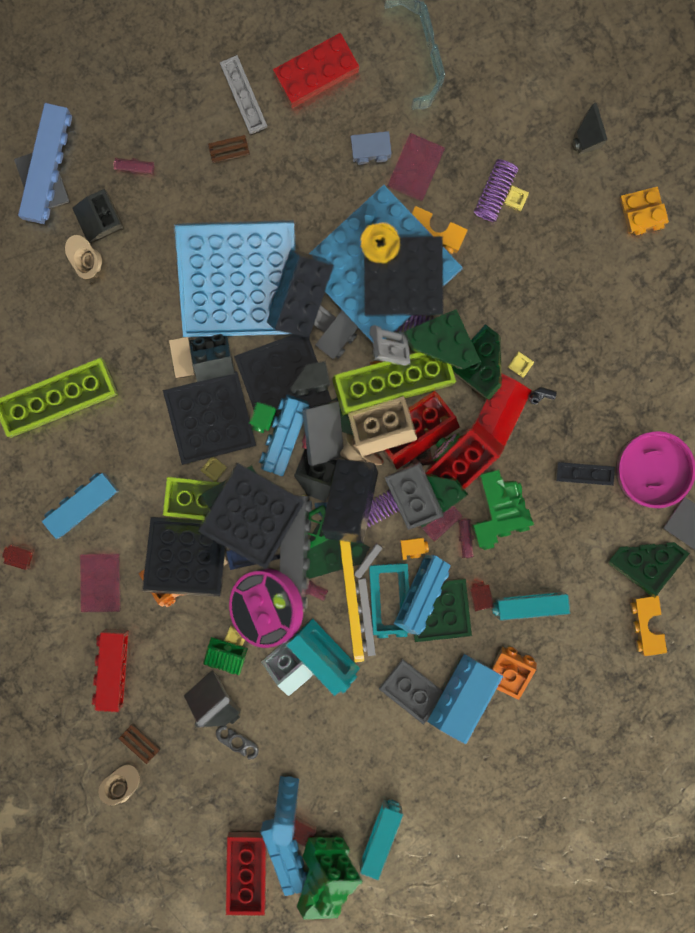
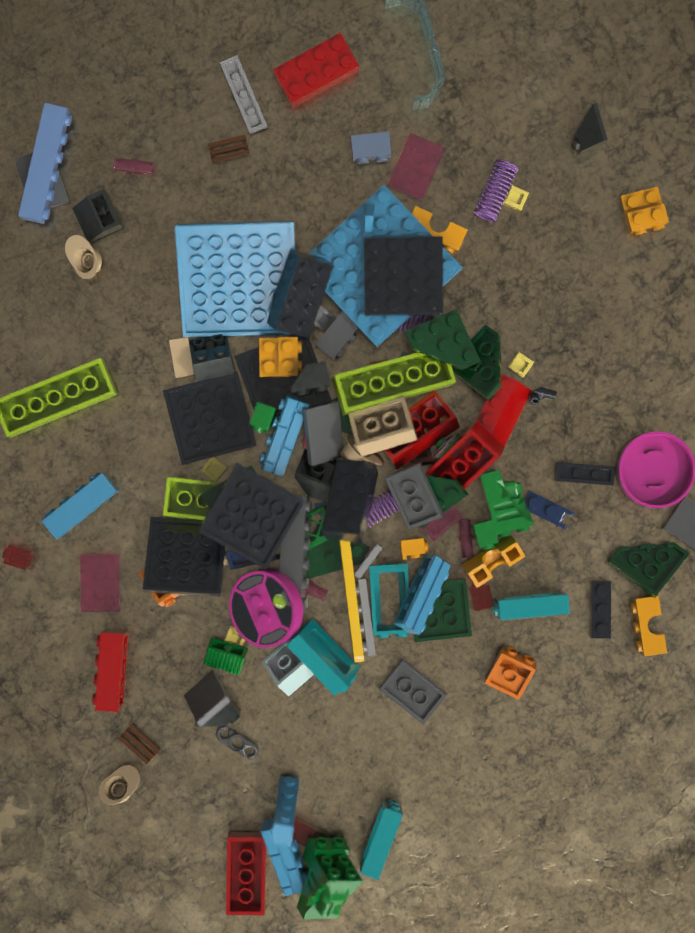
yellow plate [361,223,400,263] -> none
light grey plate [370,325,410,366] -> none
dark azure slope [427,654,503,744] -> none
none -> light orange plate [259,337,302,377]
none -> light orange arch [462,535,526,588]
none -> dark blue hinge [525,490,575,530]
none -> black plate [591,581,611,639]

